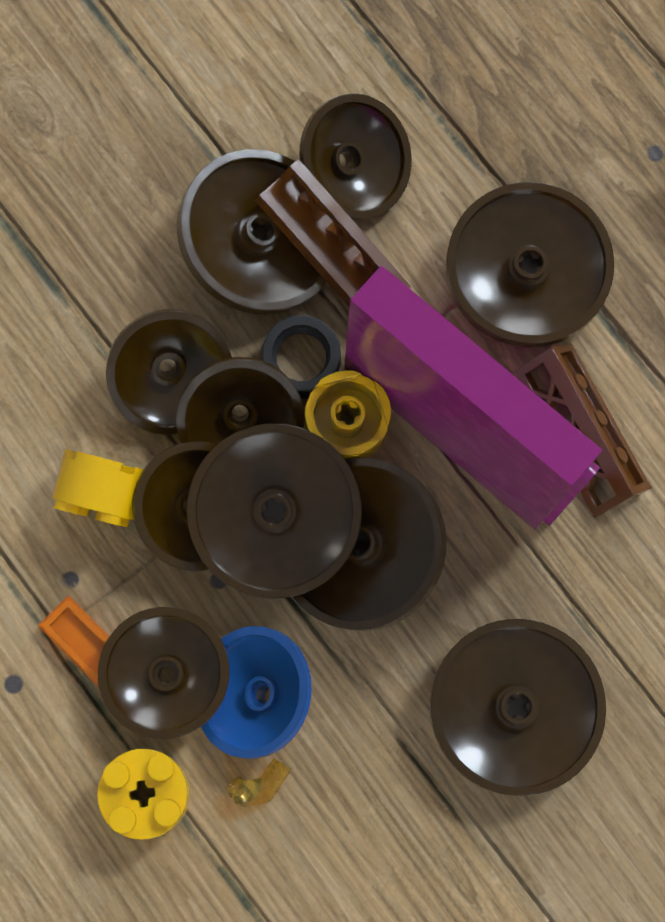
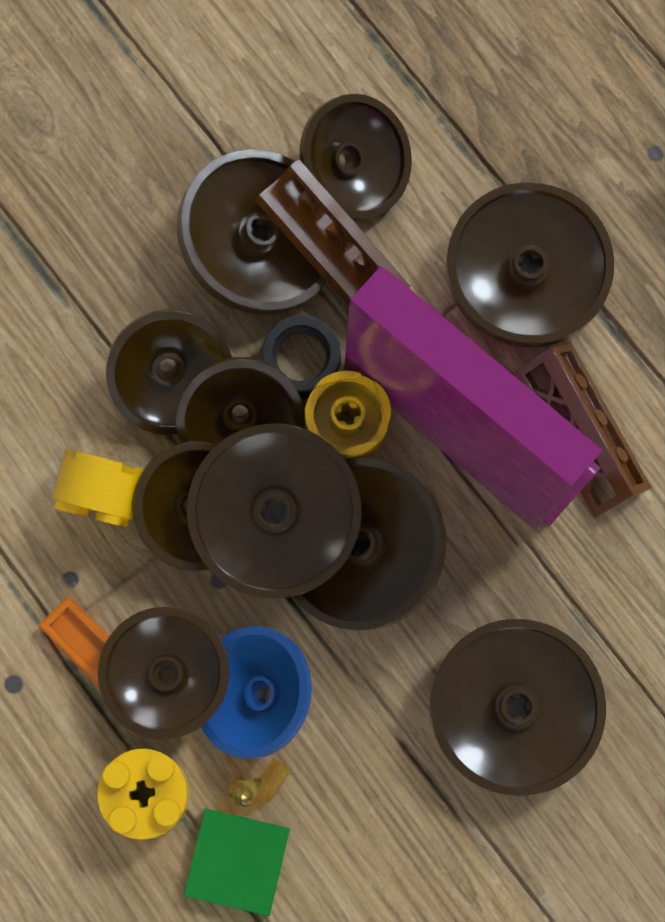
none -> green tile [184,808,290,917]

